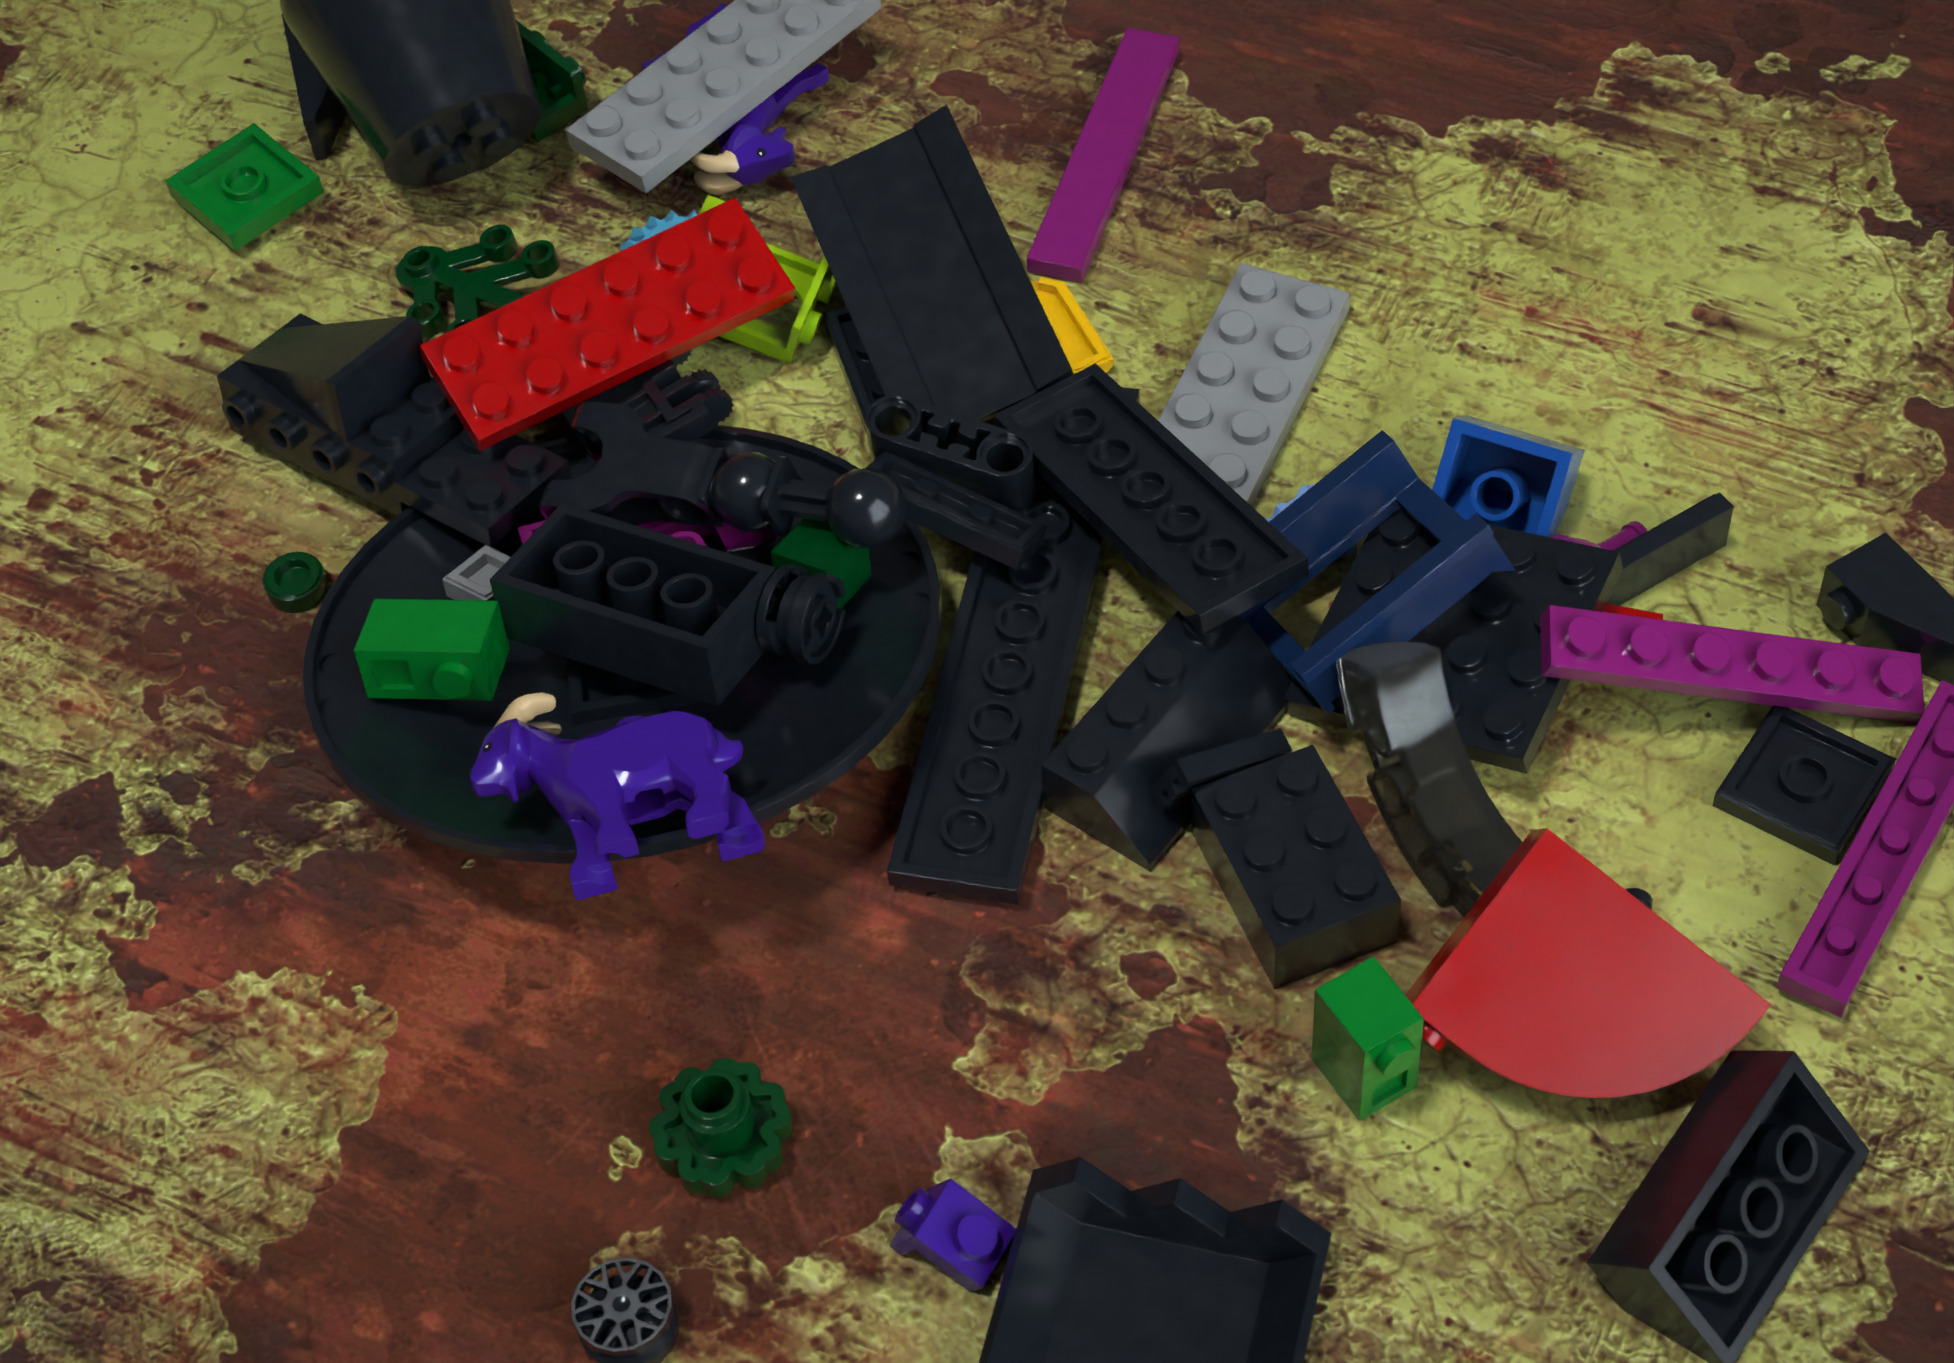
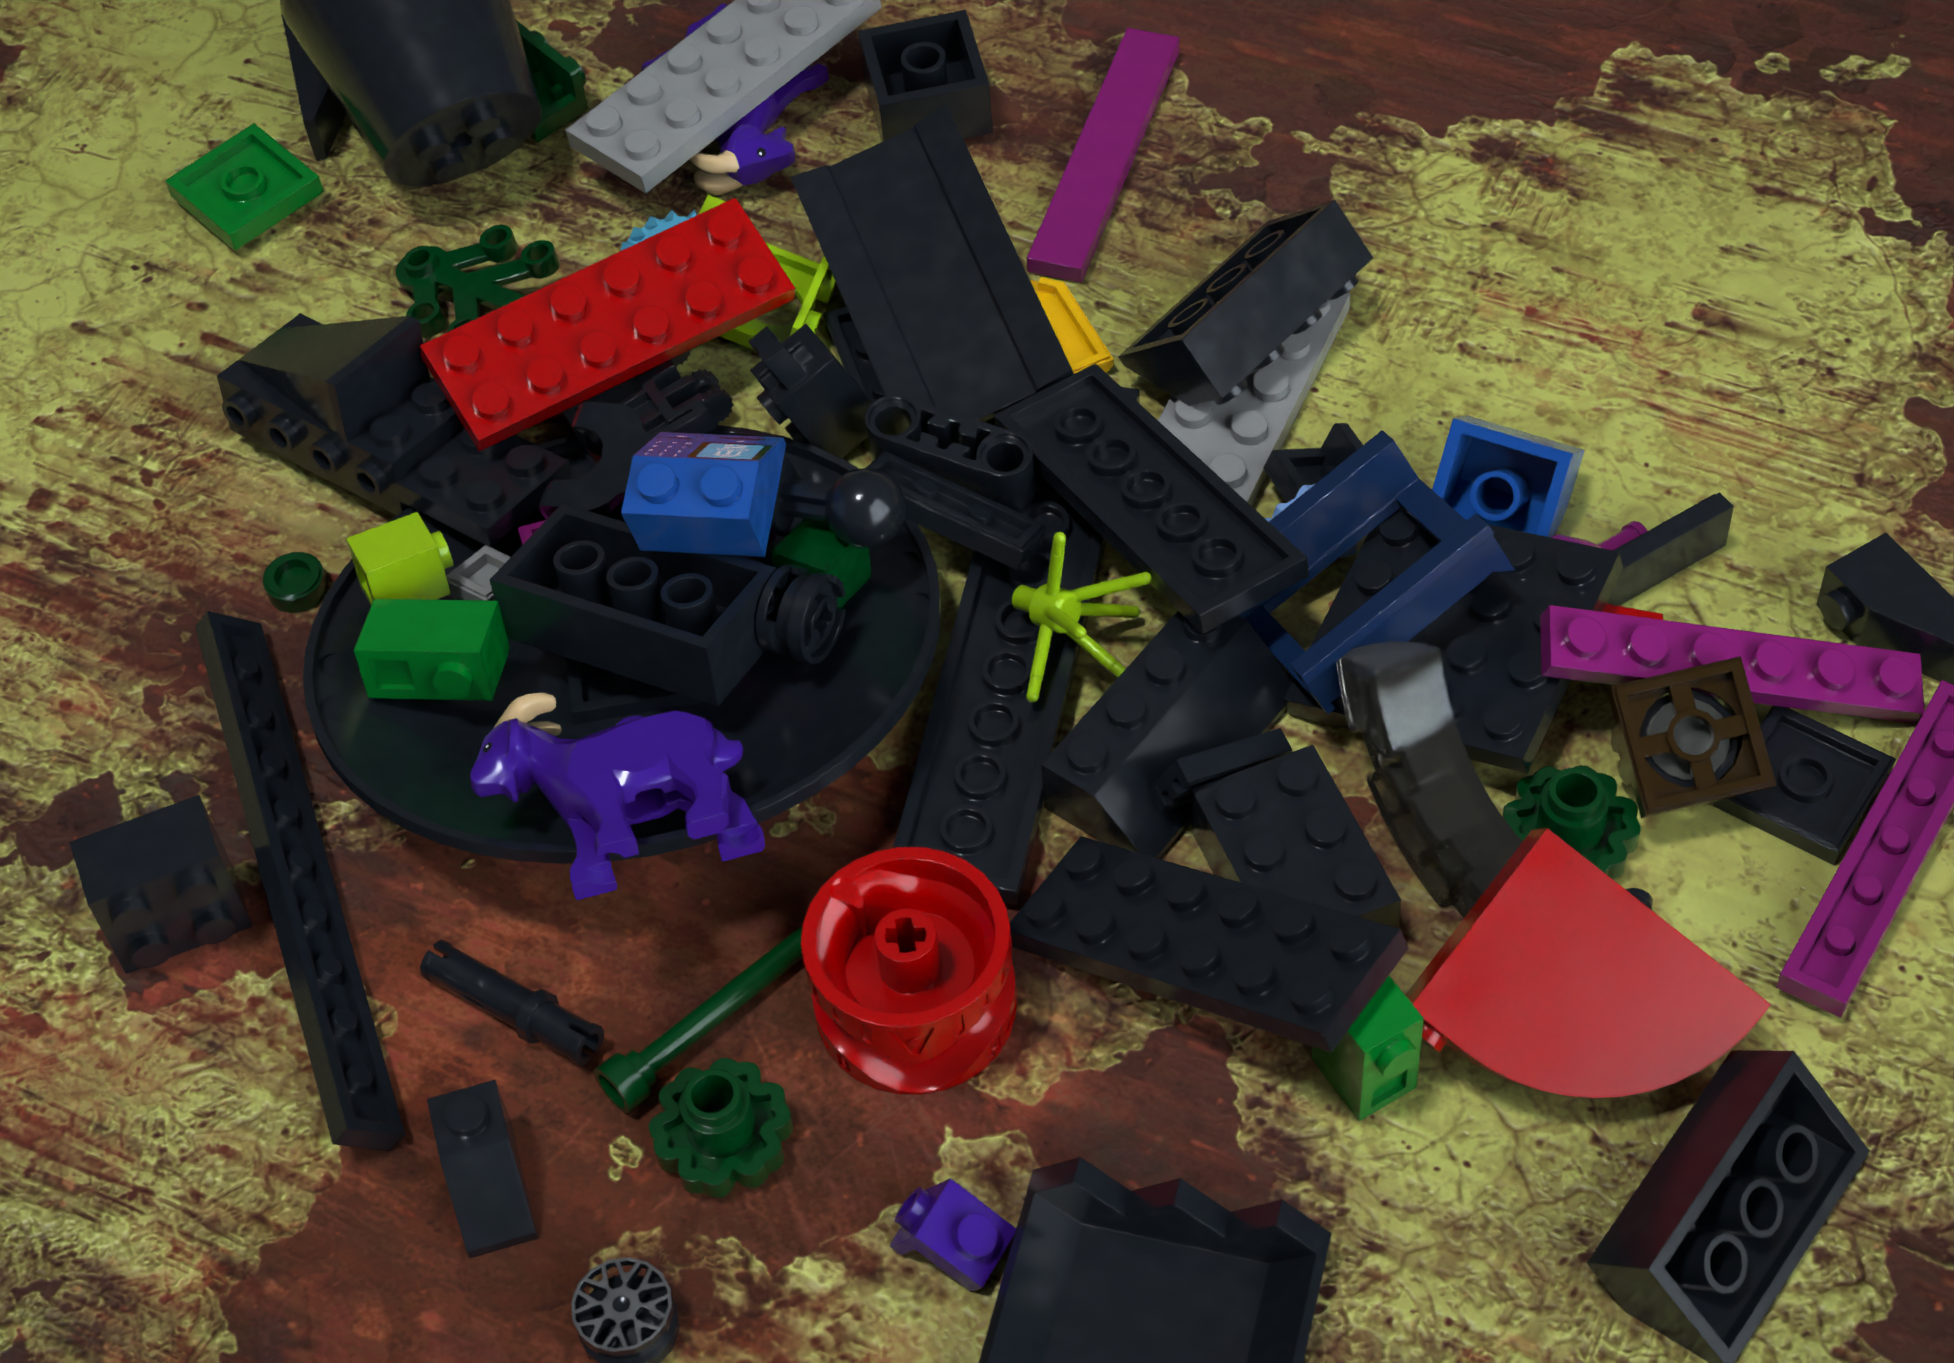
none -> black brick [69,795,253,974]
none -> black plate [195,611,406,1151]
none -> lime brick [346,512,453,606]
none -> black pin [420,940,604,1066]
none -> black slope [427,1080,538,1258]
none -> dark green piece [594,925,803,1113]
none -> blue slope [621,432,786,557]
none -> black hinge [748,324,873,458]
none -> red piece [801,847,1017,1095]
none -> black brick [858,10,993,142]
none -> black plate [1010,836,1409,1053]
none -> lime plant [1012,532,1152,703]
none -> black slope [1118,200,1373,406]
none -> black bracket [1263,423,1363,502]
none -> dark green plant [1501,765,1641,879]
none -> dark brown piece [1607,656,1776,819]

